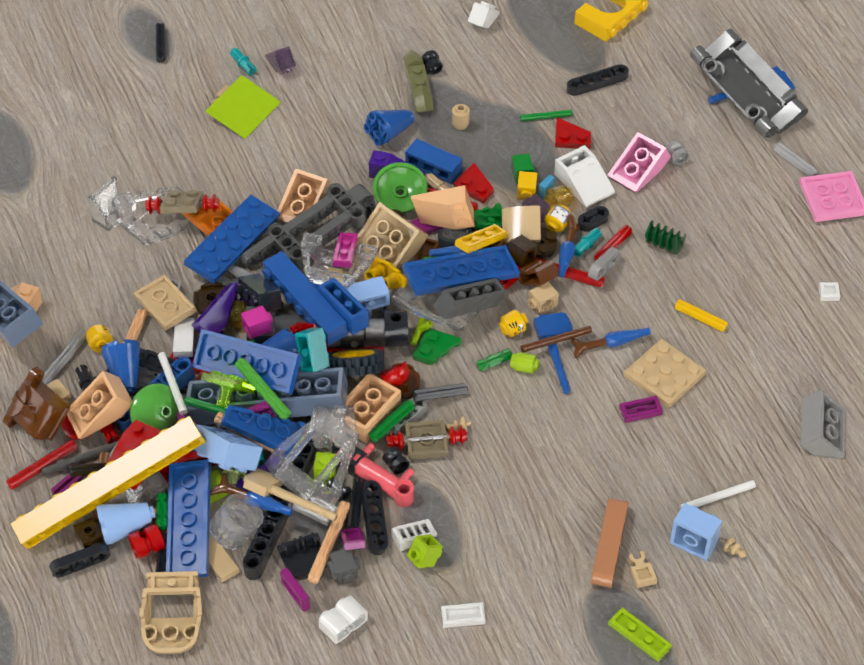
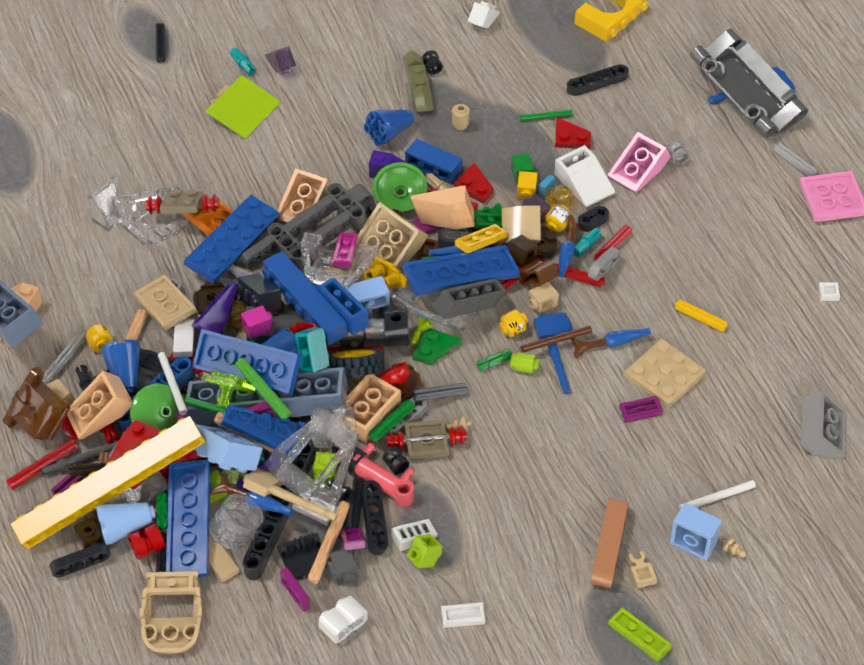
dark green piece [645,220,686,254] -> none

